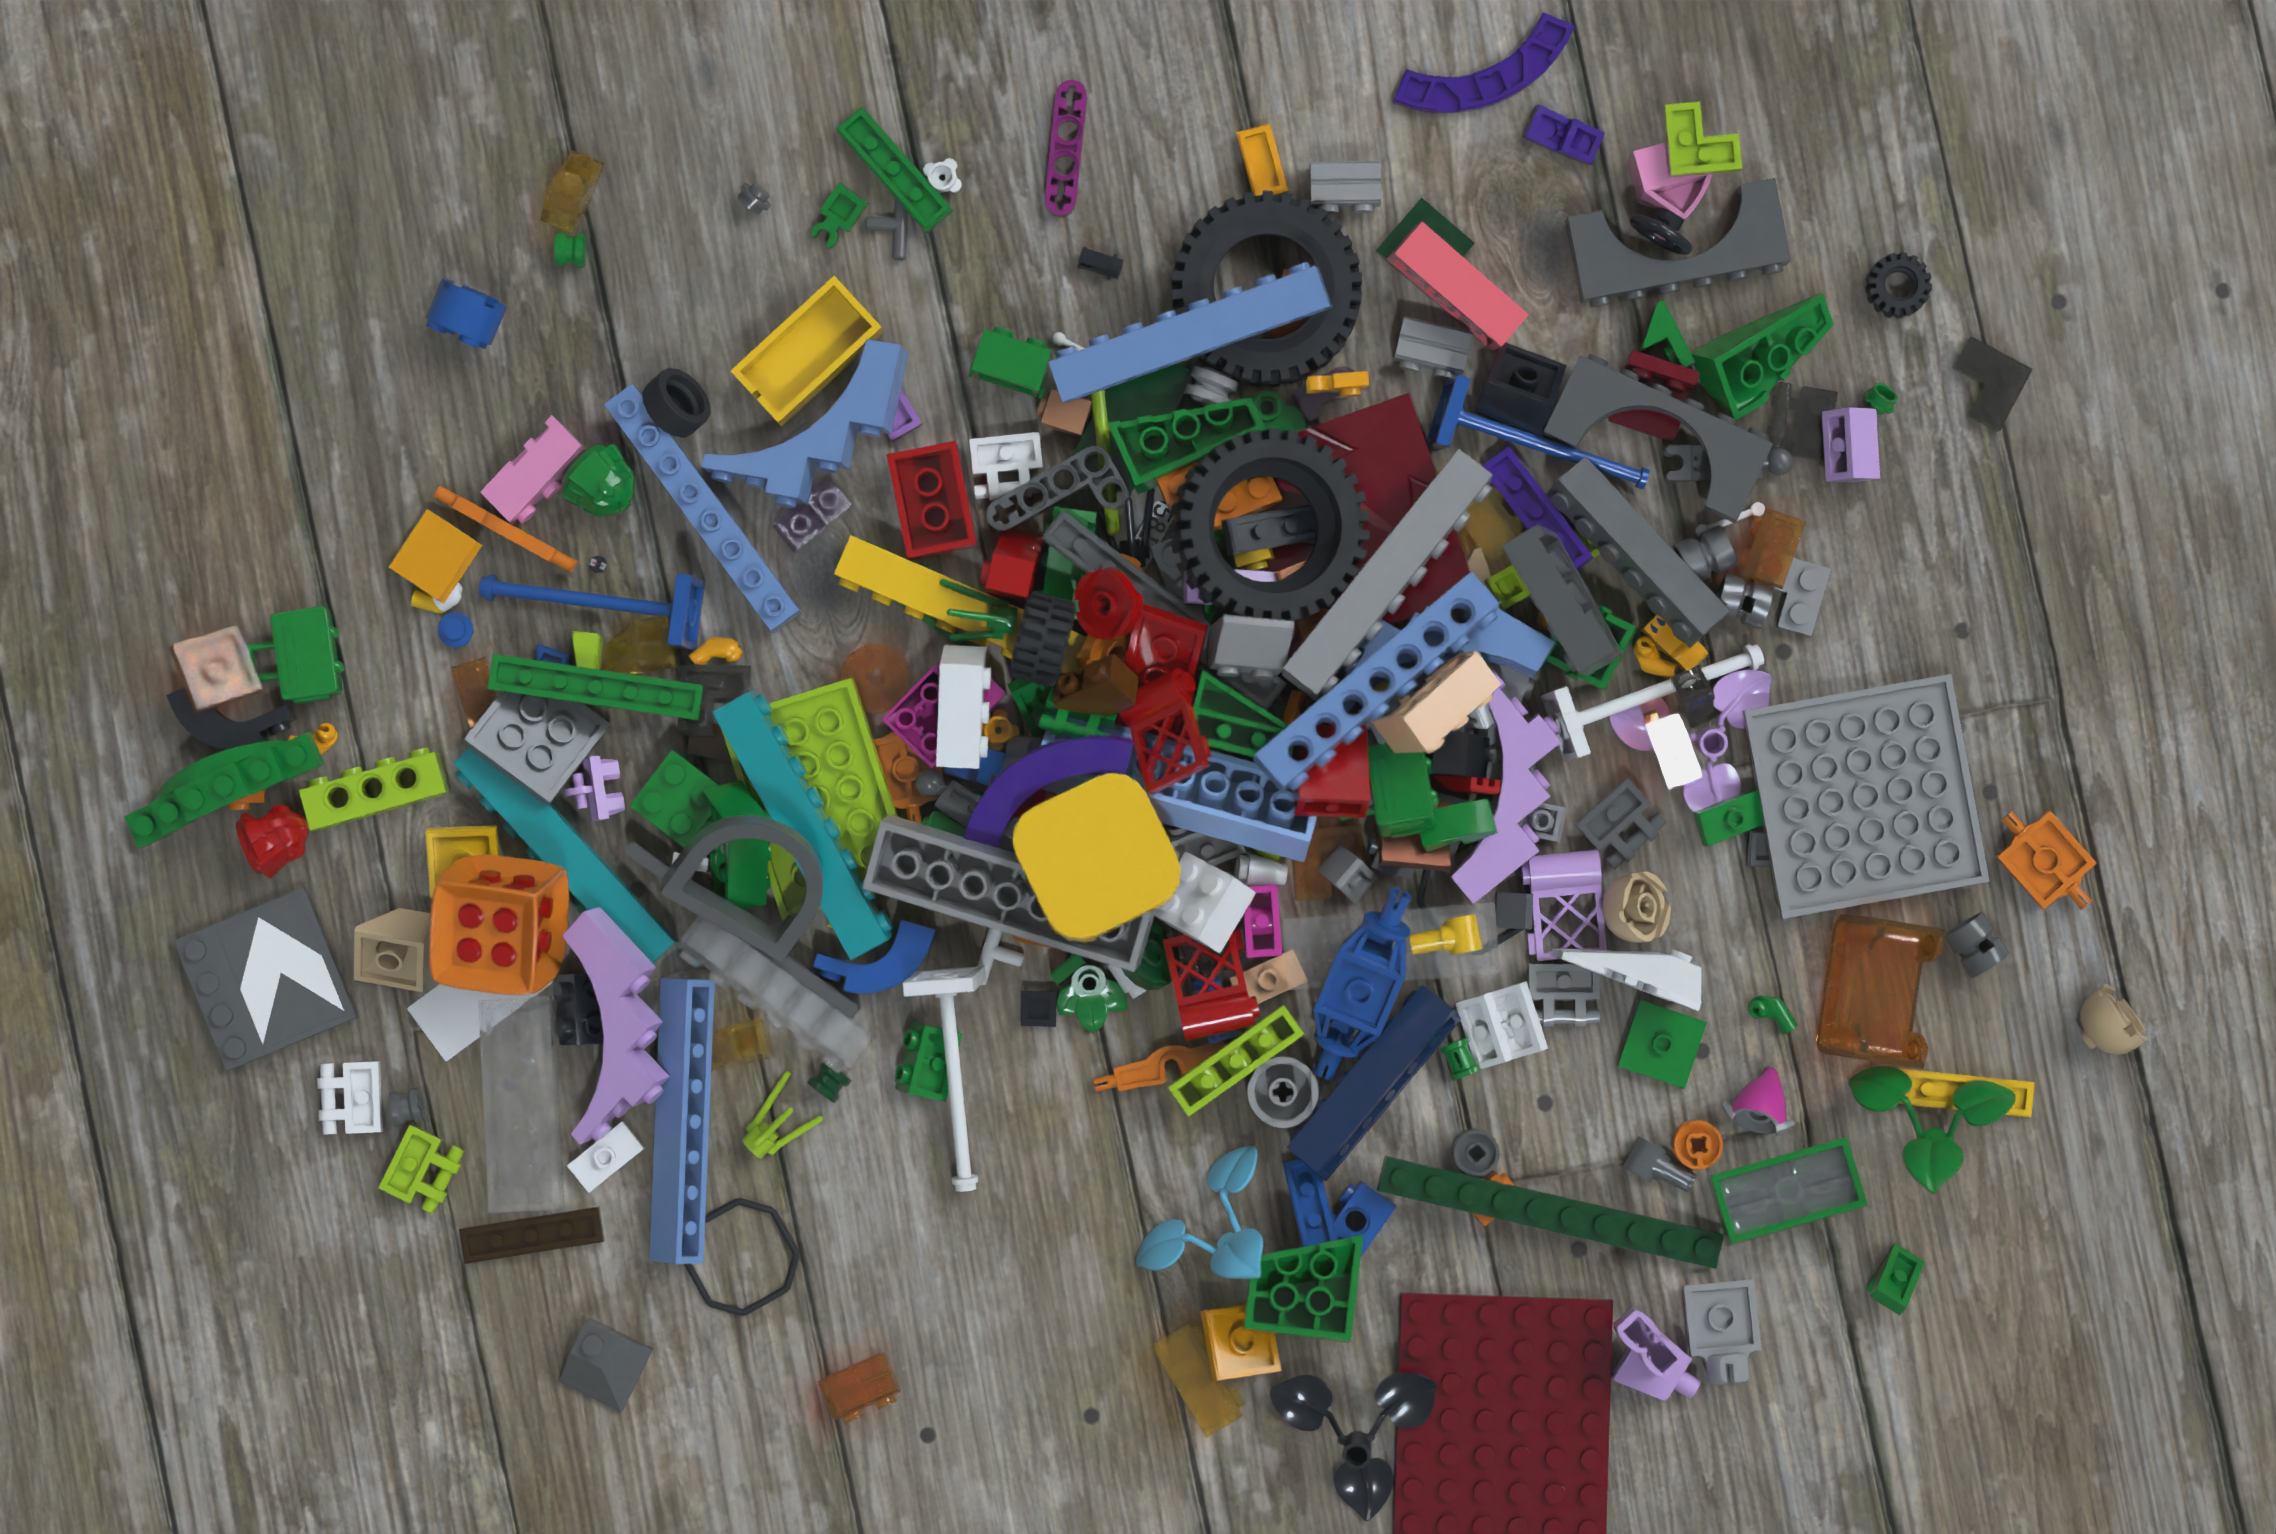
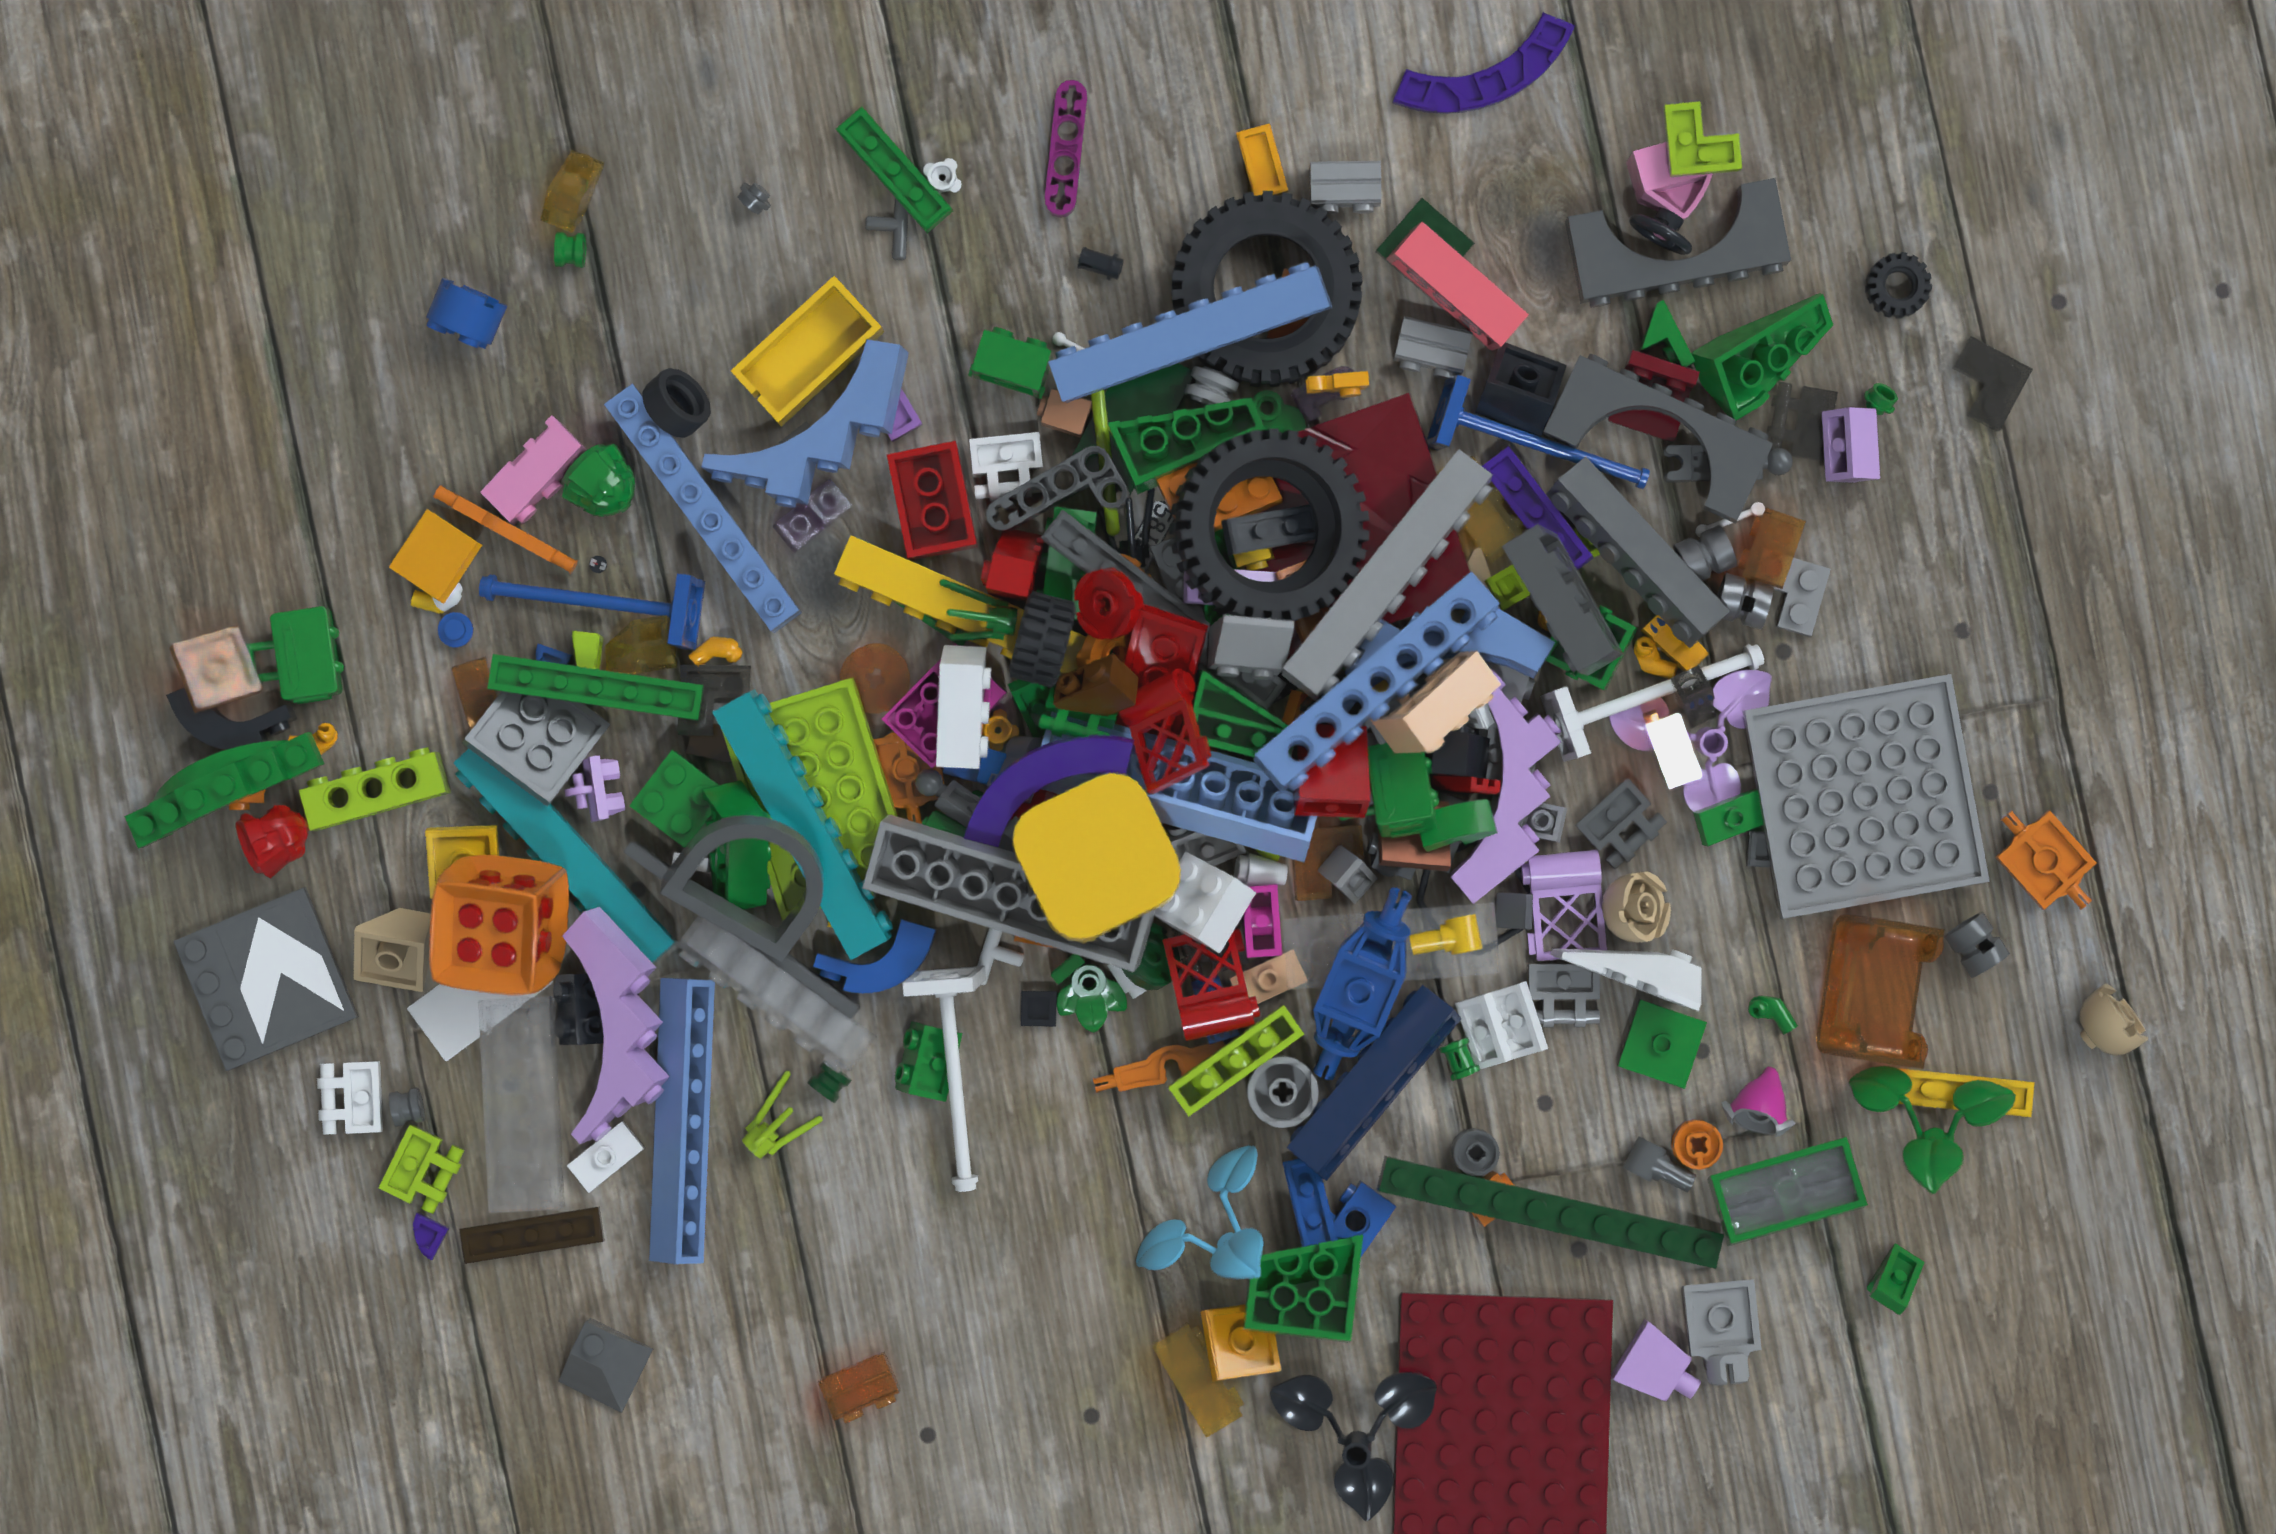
black piece [684,1198,800,1316] -> none
clear yellow slope [711,1018,774,1072] -> none
green plate [810,183,870,248] -> none
dark purple slope [1522,104,1605,165] -> none
lavender brick [1613,1307,1684,1380] -> none
none -> dark purple tile [413,1212,450,1260]

